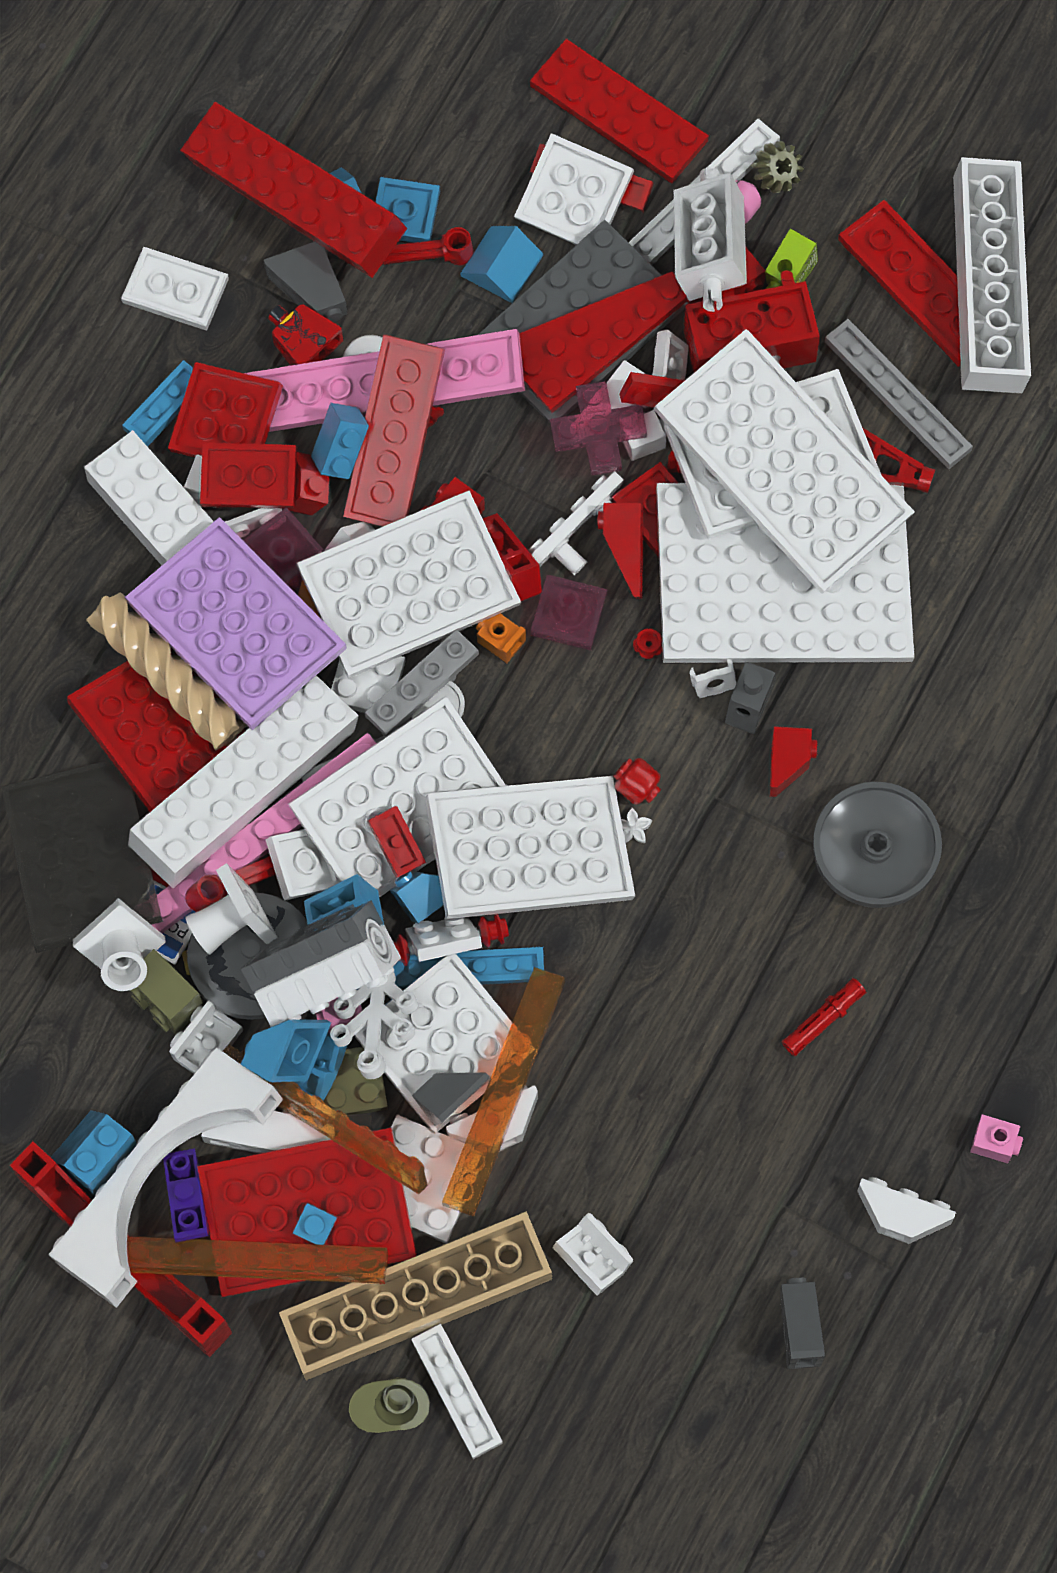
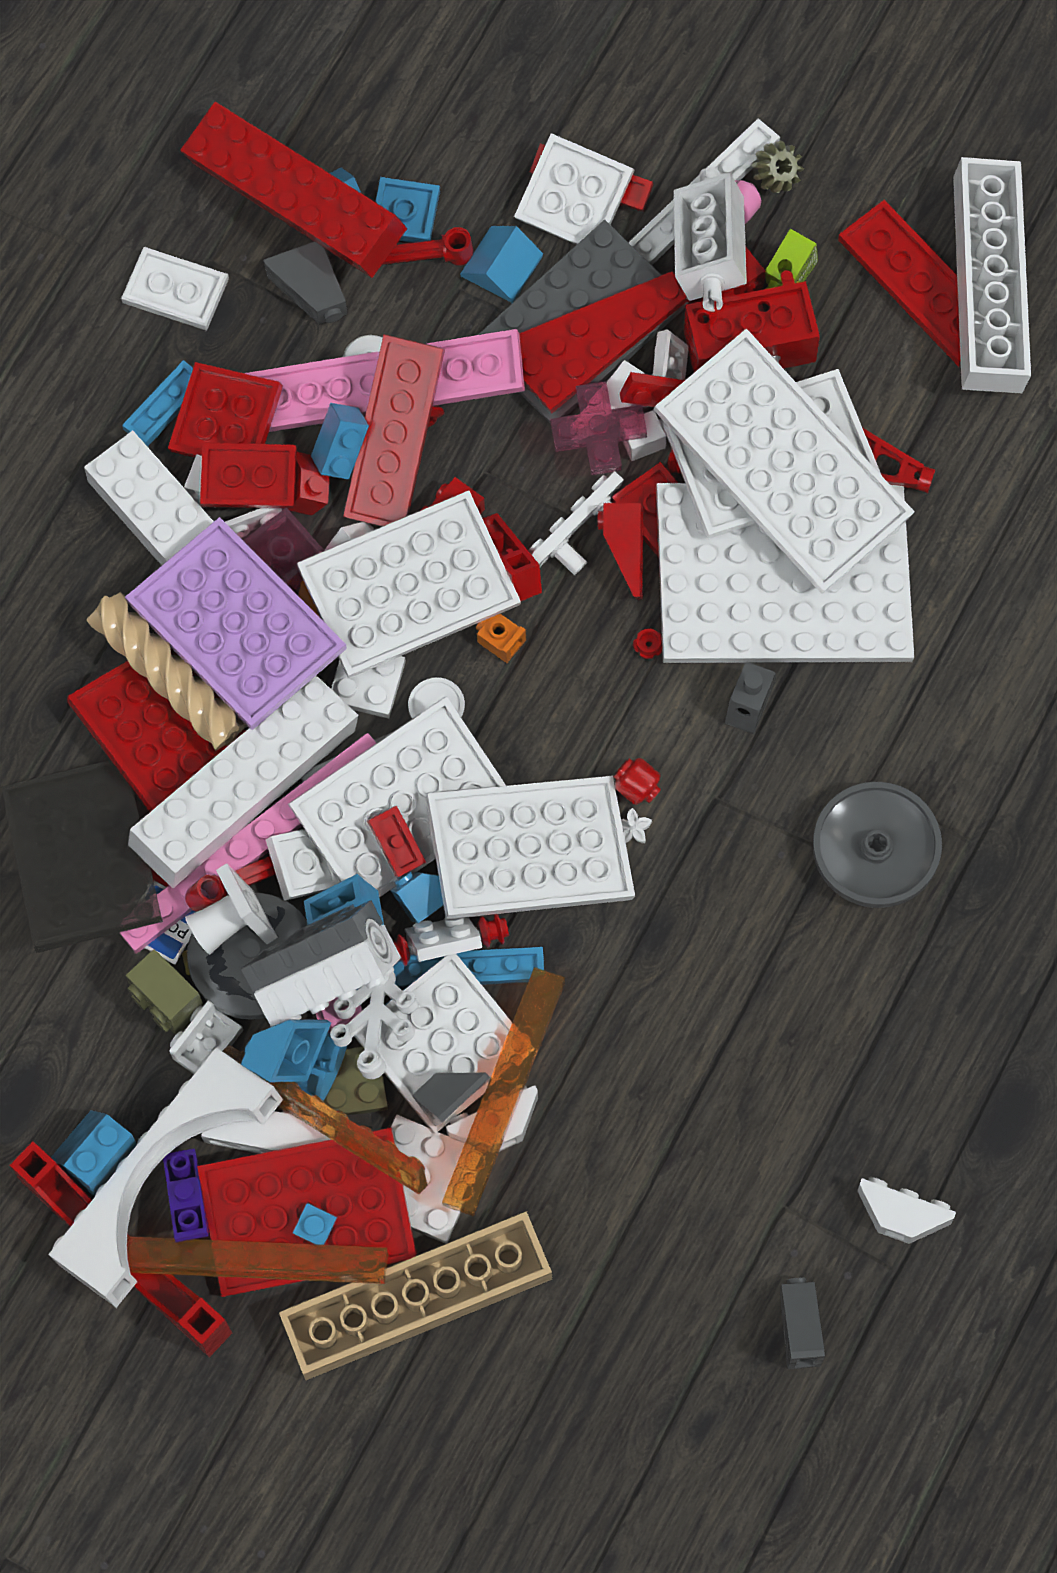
white plant [72,898,166,991] -> none
red torso [268,304,343,366] -> none
olive piece [349,1377,430,1433] -> none
light grey plate [365,629,479,737] -> none
white plate [411,1324,503,1459] -> none
red plate [530,39,709,184] -> none
clear pink plate [531,575,607,650] -> none
white bracket [552,1213,633,1296] -> none
white piece [690,660,737,698] -> none
red slope [769,727,817,797] -> none
red pin [781,978,867,1057] -> none
light grey plate [825,319,973,469] -> none
bright pink brick [970,1115,1023,1163] -> none

